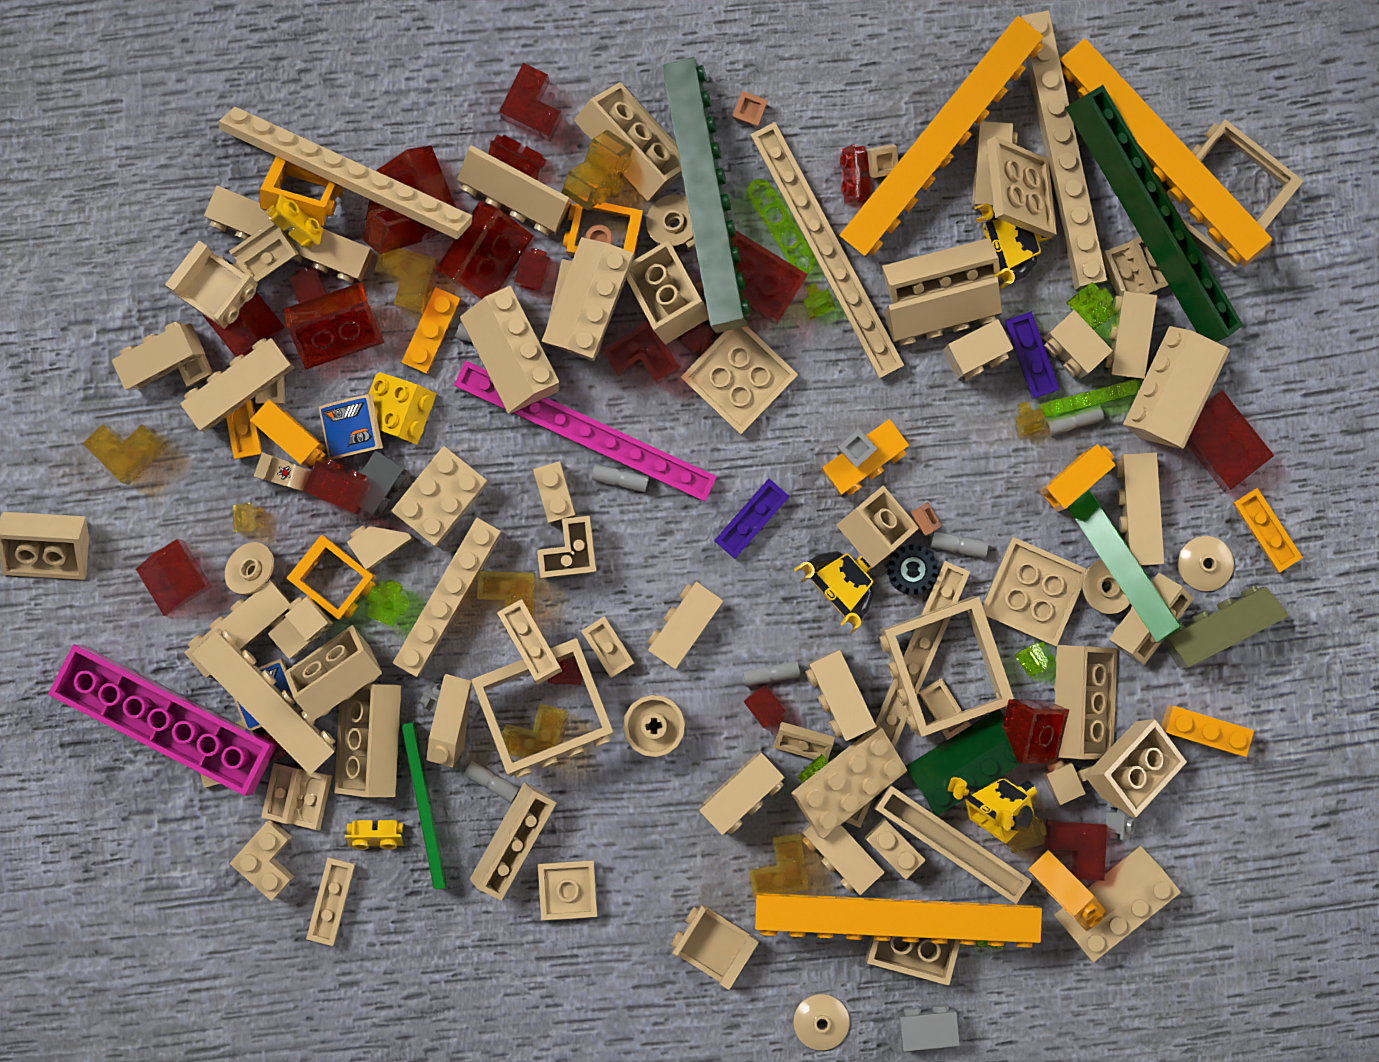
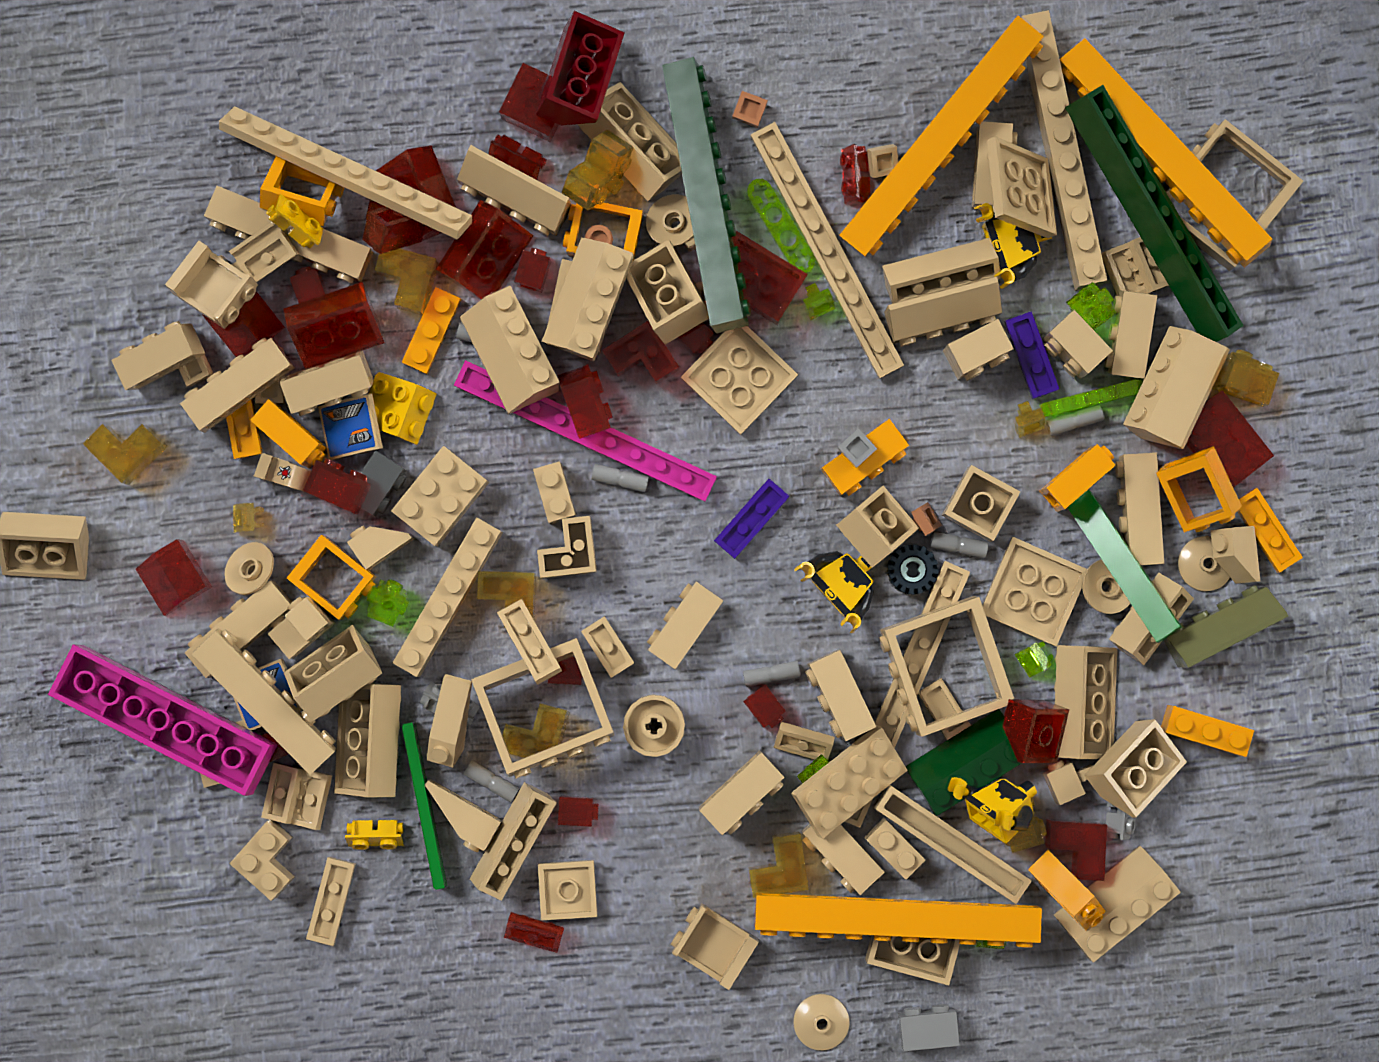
none -> tan brick [279,349,374,416]
none -> tan slope [425,779,503,853]
none -> clear red plate [504,912,565,953]
none -> dark red slope [536,10,625,126]
none -> clear red brick [557,364,613,439]
none -> clear red brick [558,795,599,827]
none -> tan brick [941,465,1020,542]
none -> light orange window [1156,446,1242,533]
none -> tan slope [1210,526,1260,584]
none -> clear yellow brick [1212,350,1280,407]

